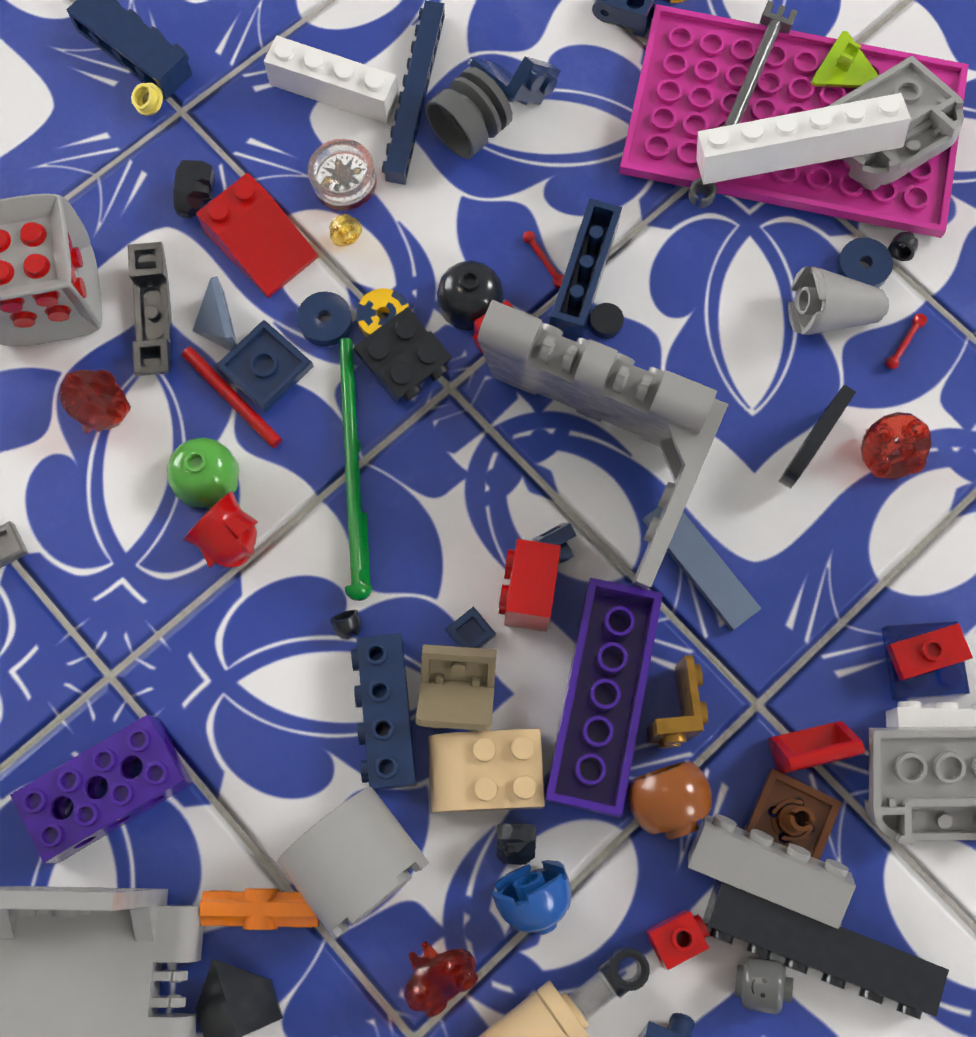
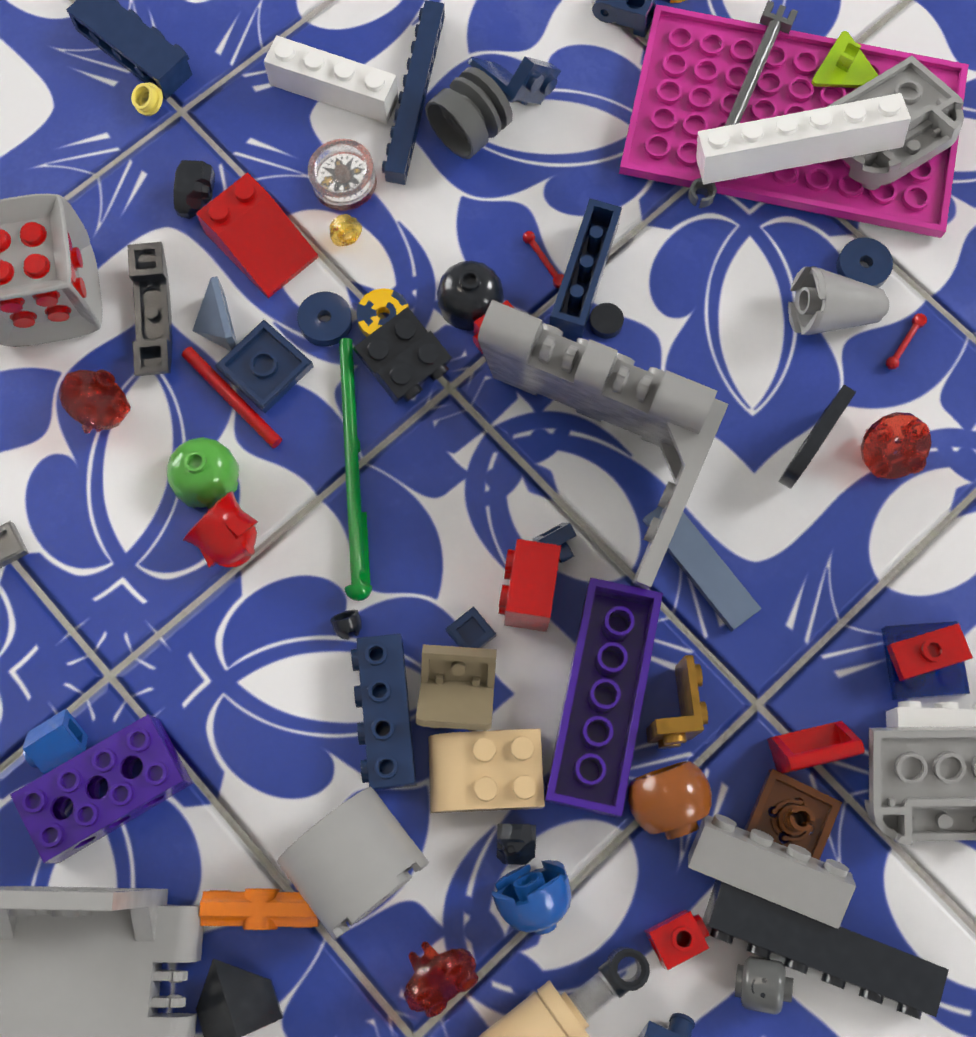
black hinge [888,232,919,261] -> none
none -> blue brick [23,709,88,775]

